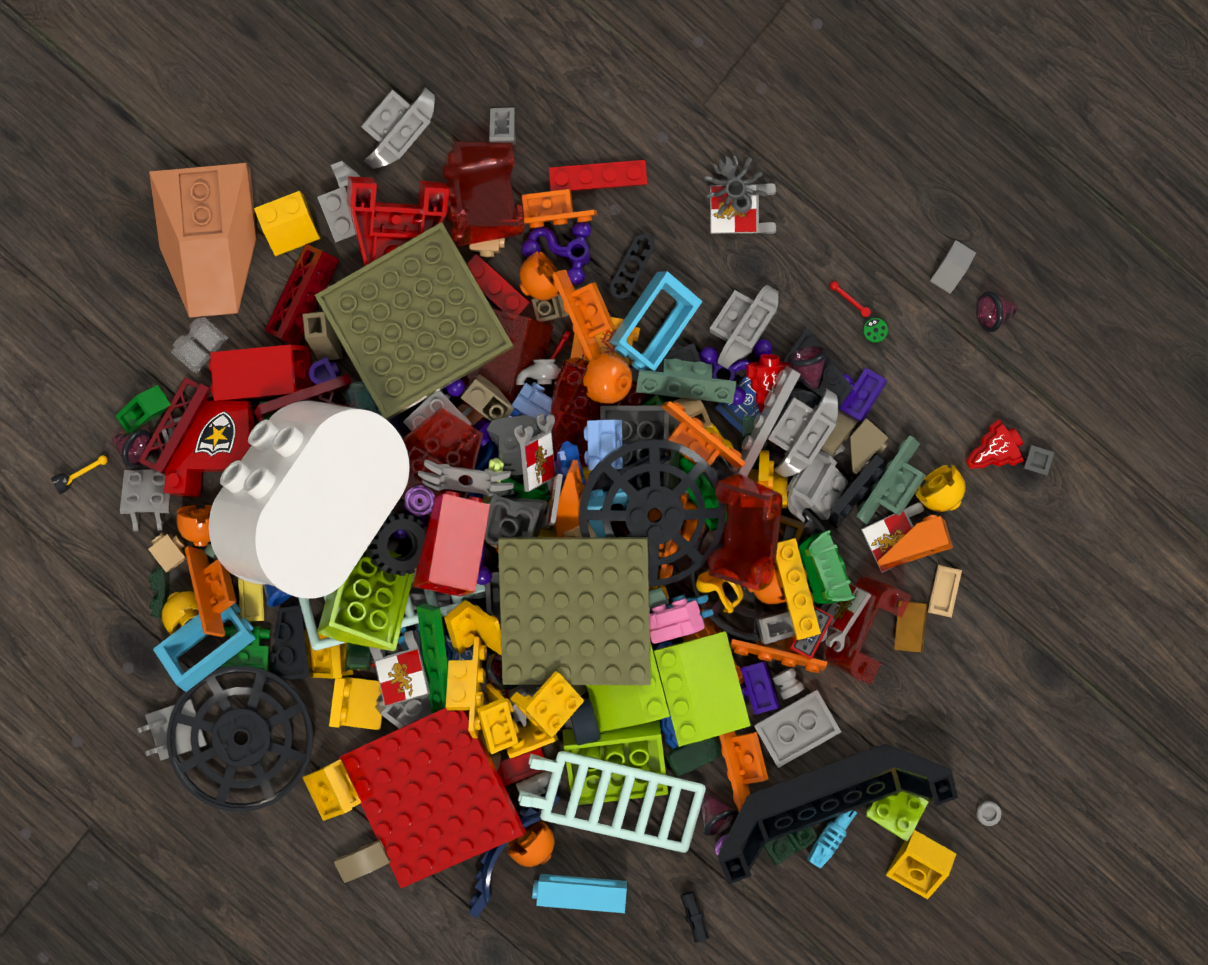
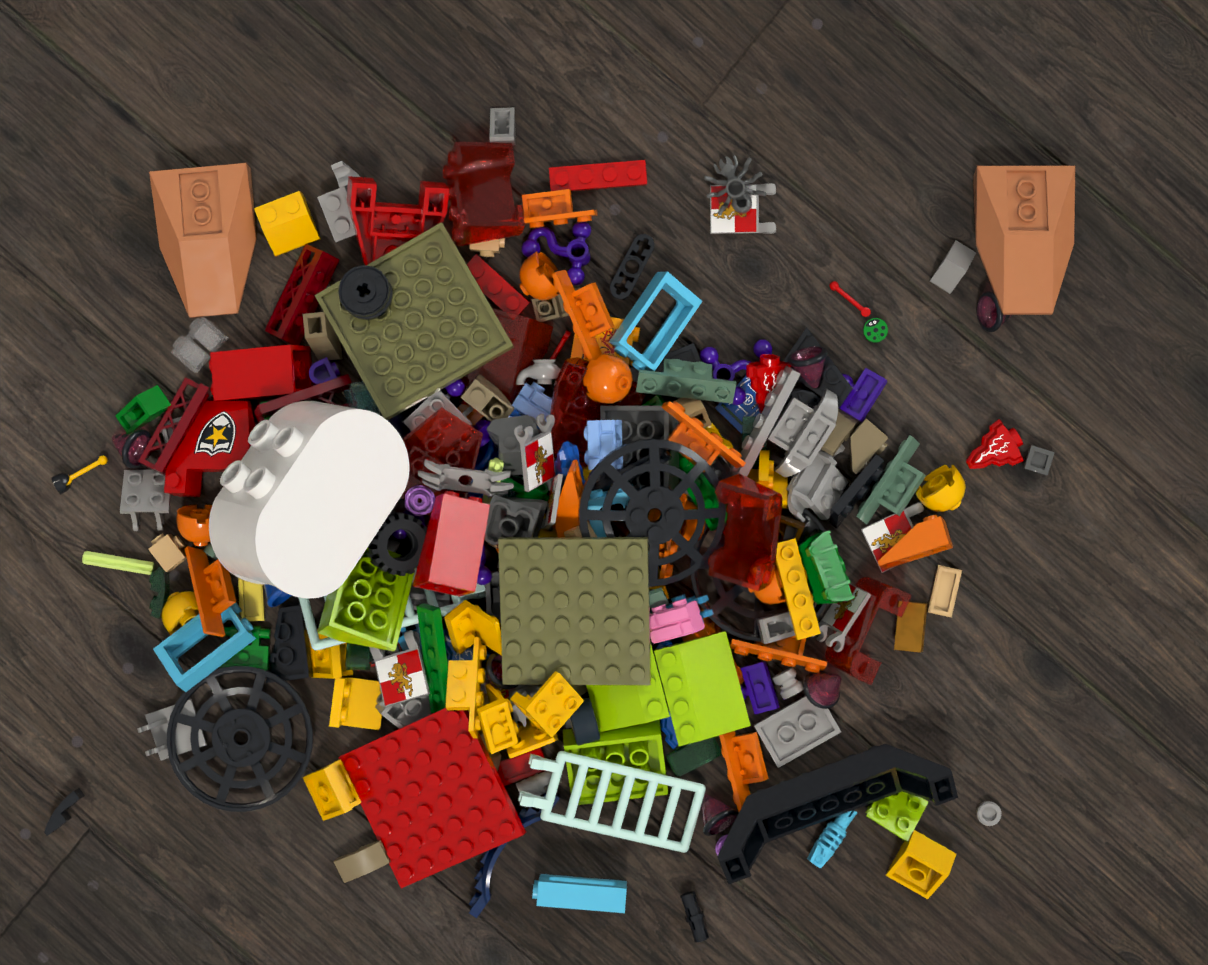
light grey plate [360,87,435,169] -> none
orange cylinder [506,820,555,867] -> none
yellow piece [696,571,744,613] -> none
light grey plate [710,285,778,369] -> none
clear green slope [763,826,818,865] -> none
tile [789,605,834,660] -> none
none -> black slope [44,788,85,836]
none -> yellowish green axle [82,551,154,575]
none -> black wheel [338,265,393,320]
none -> clear pink hat [803,670,842,709]
none -> nougat wedge [973,166,1075,315]

